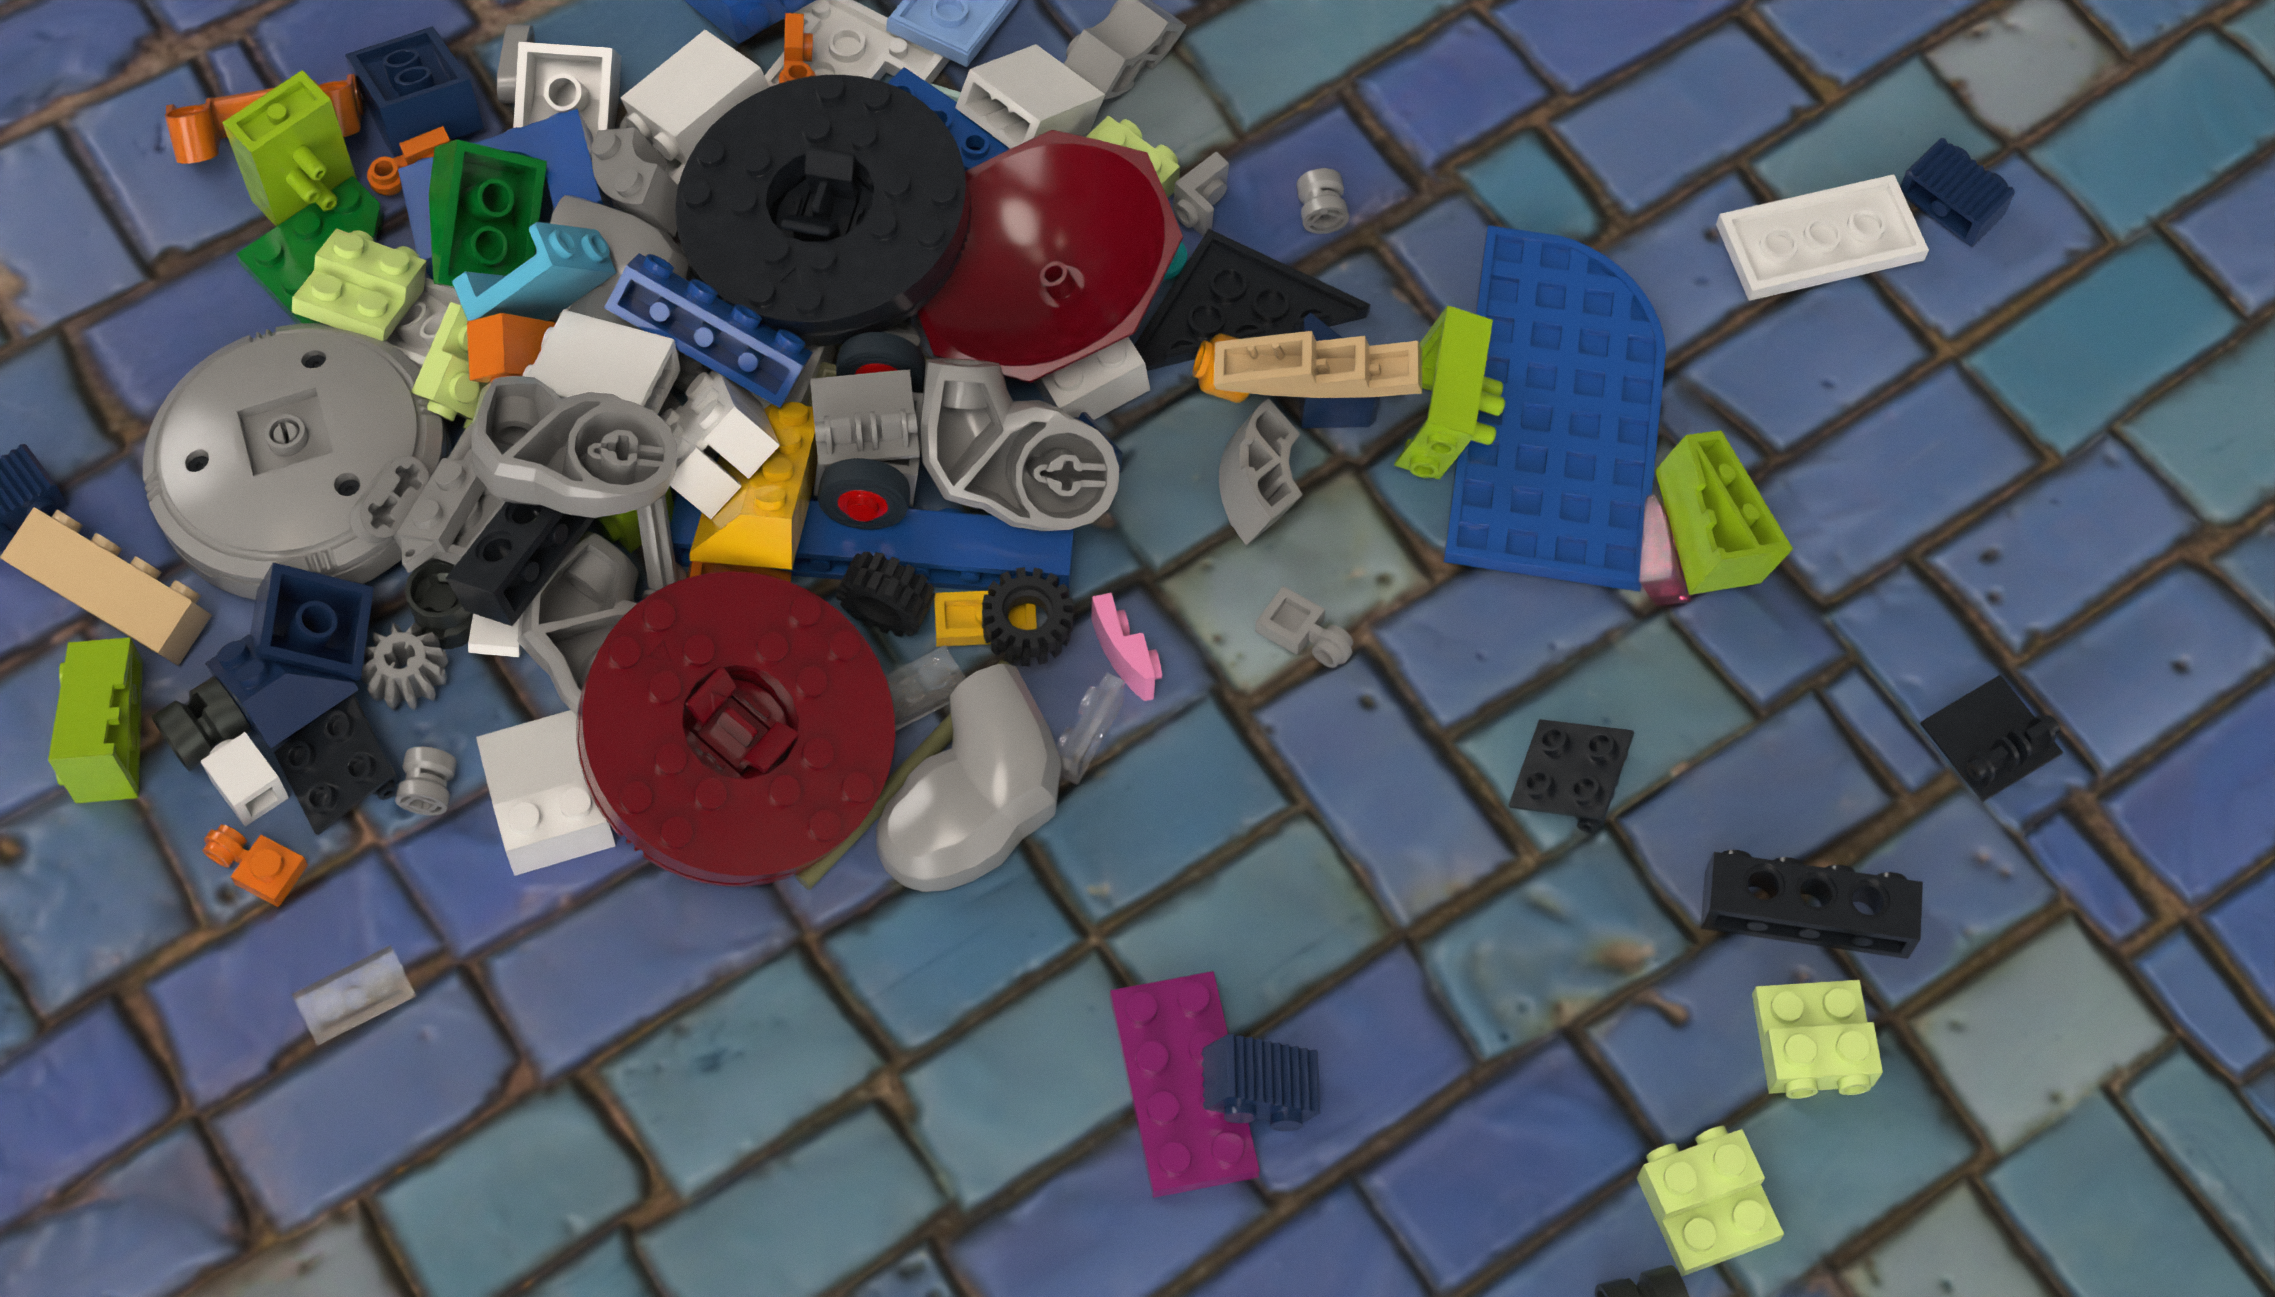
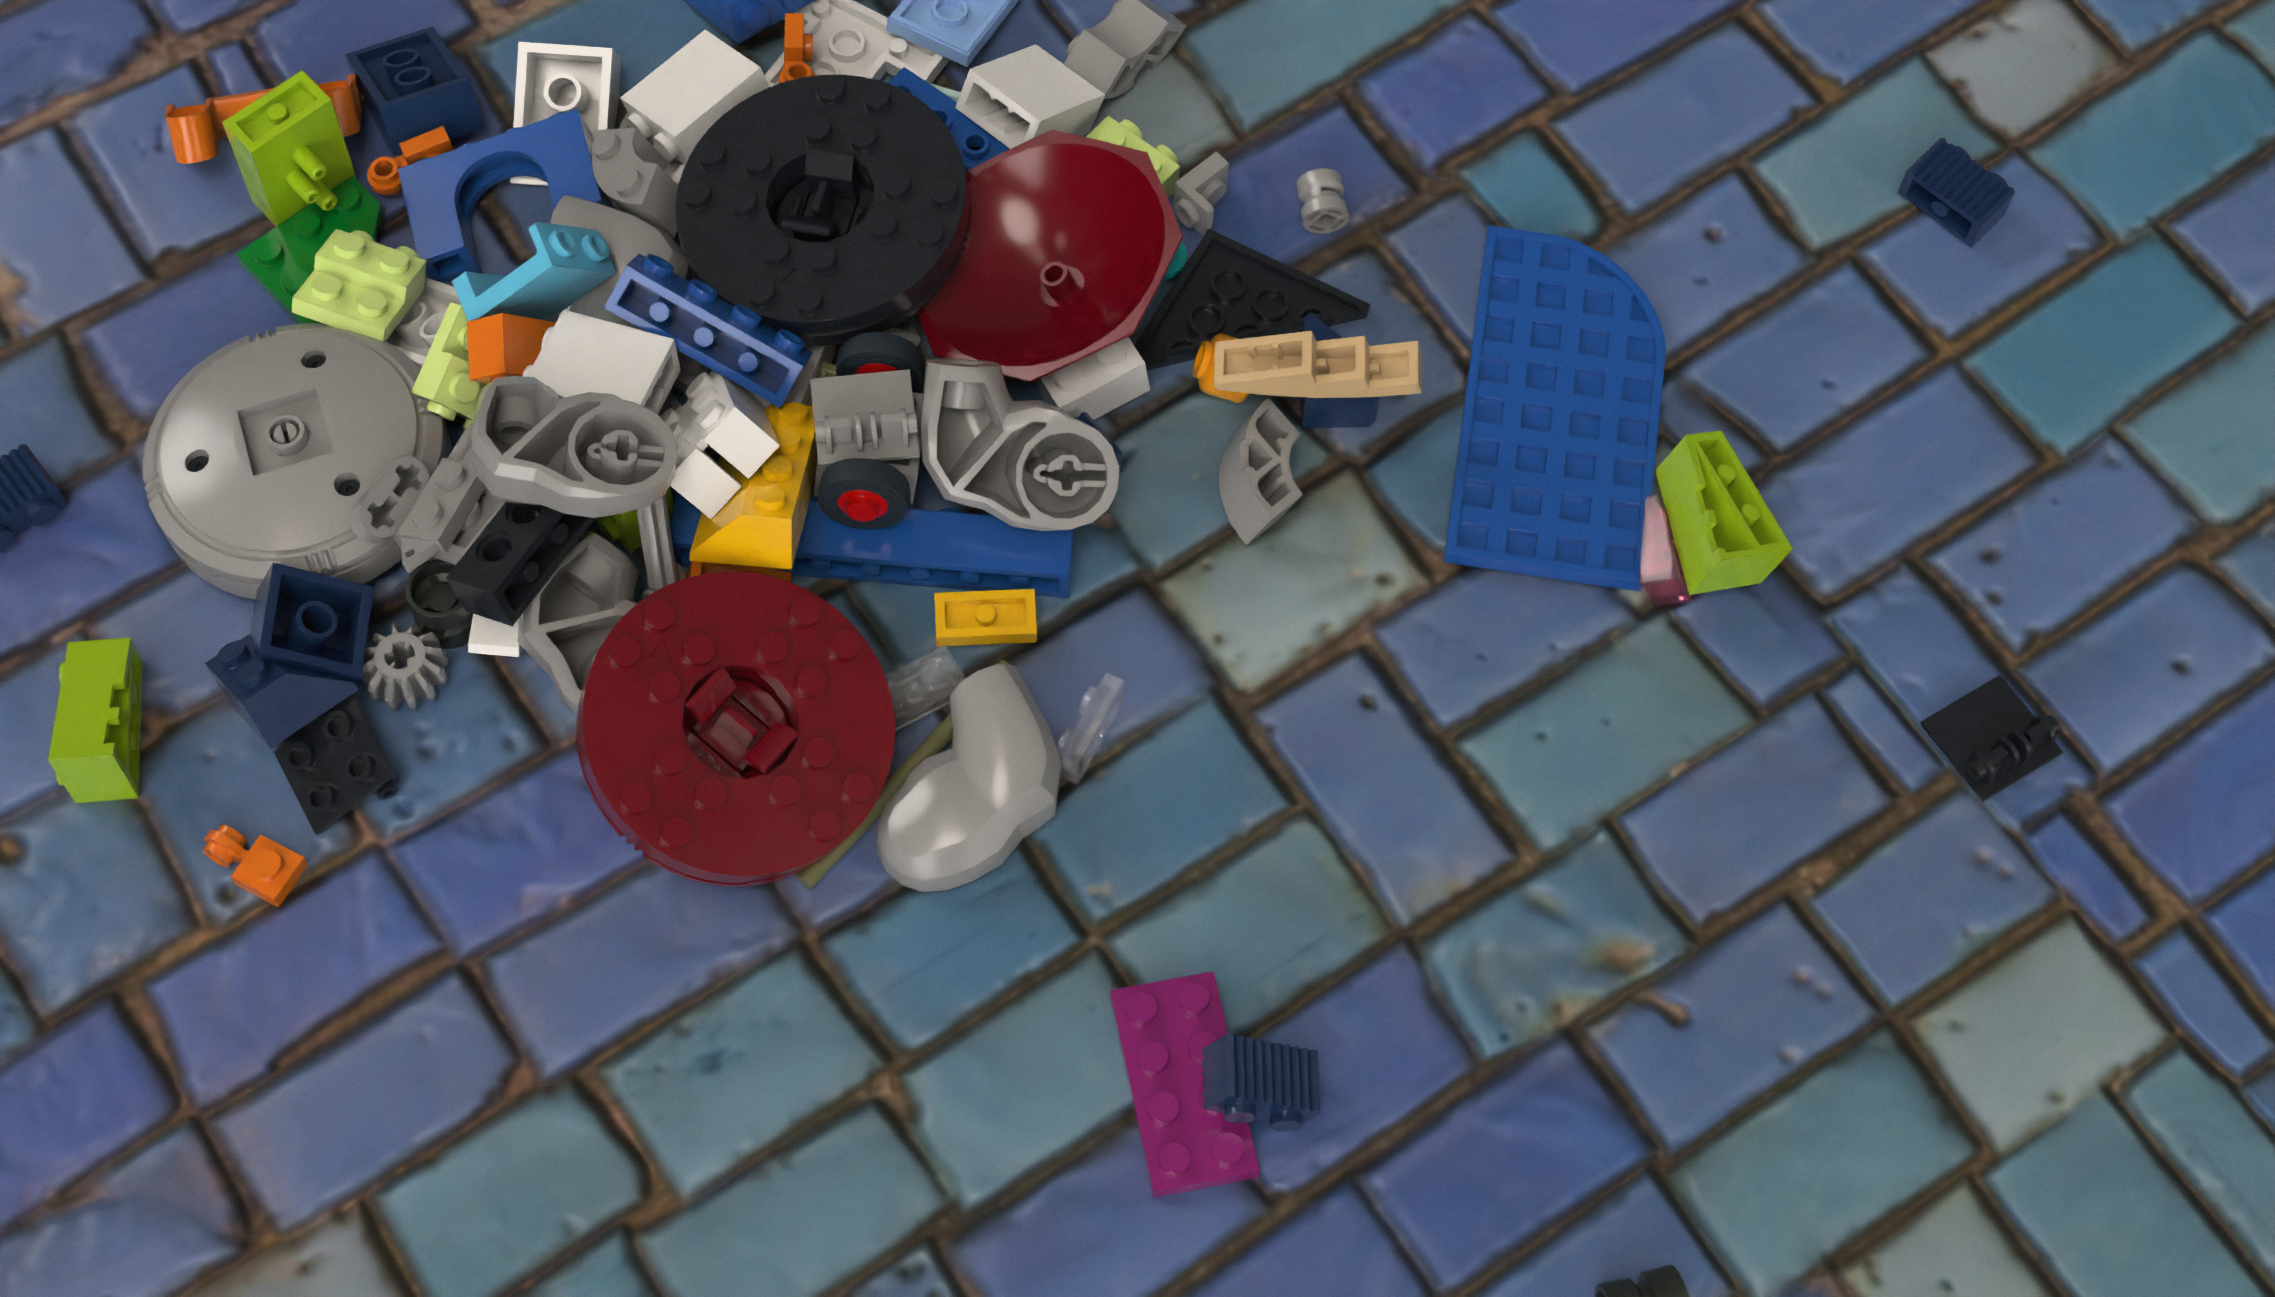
tan brick [0,507,212,666] -> none
pearl dark grey wheel [151,676,252,772] -> none
white brick [200,732,289,827] -> none
clear plate [292,945,416,1046] -> none
light grey wheel [395,747,457,815] -> none
green slope [428,139,547,289] -> none
white slope [476,710,616,876] -> none
light grey beam [497,24,535,104] -> none
black tyre [836,551,935,637] -> none
black tyre [982,567,1074,667] -> none
bright pink slope [1091,593,1162,701] -> none
light grey plate [1255,586,1353,668] -> none
lime piece [1394,305,1505,479] -> none
black hinge [1509,719,1634,833] -> none
yellowish green plate [1637,1126,1784,1277] -> none
black brick [1701,850,1923,959] -> none
white plate [1716,174,1929,301] -> none
yellowish green plate [1752,980,1883,1099] -> none

